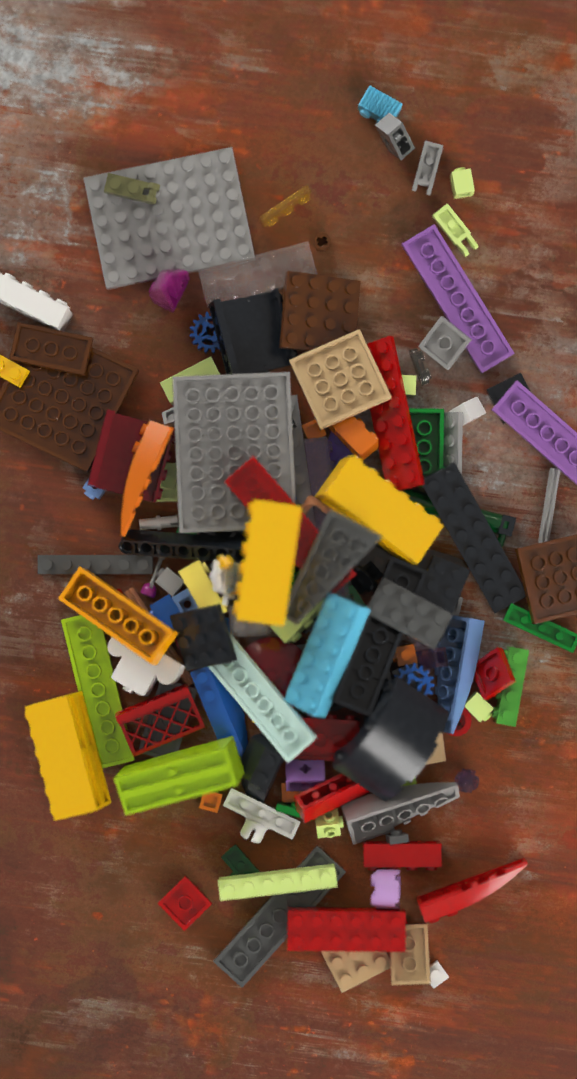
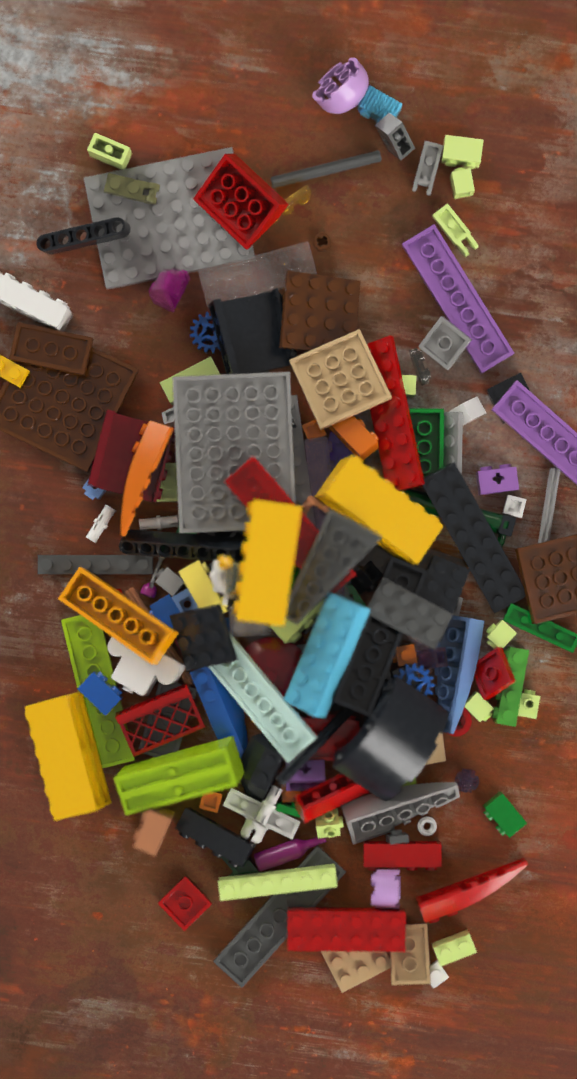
none -> black beam [36,217,131,255]
none -> blue brick [77,671,123,716]
none -> white pin [86,504,116,543]
none -> yellowish green brick [87,133,132,170]
none -> nougat brick [132,806,175,856]
none -> black brick [175,807,256,868]
none -> red slope [193,154,289,250]
none -> magenta piece [254,837,326,872]
none -> white pin [255,785,283,825]
none -> dark grey axle [271,150,381,188]
none -> black axle [276,707,354,786]
none -> lavender cylinder [313,58,369,114]
none -> white plate [417,816,437,836]
none -> yellowish green brick [431,930,477,967]
none -> yellowish green brick [441,135,483,169]
none -> medium lavender brick [476,464,519,495]
none -> green brick [482,791,527,838]
none -> yellowish green brick [485,620,517,649]
none -> white plate [502,495,527,518]
none -> yellowish green brick [518,689,540,719]

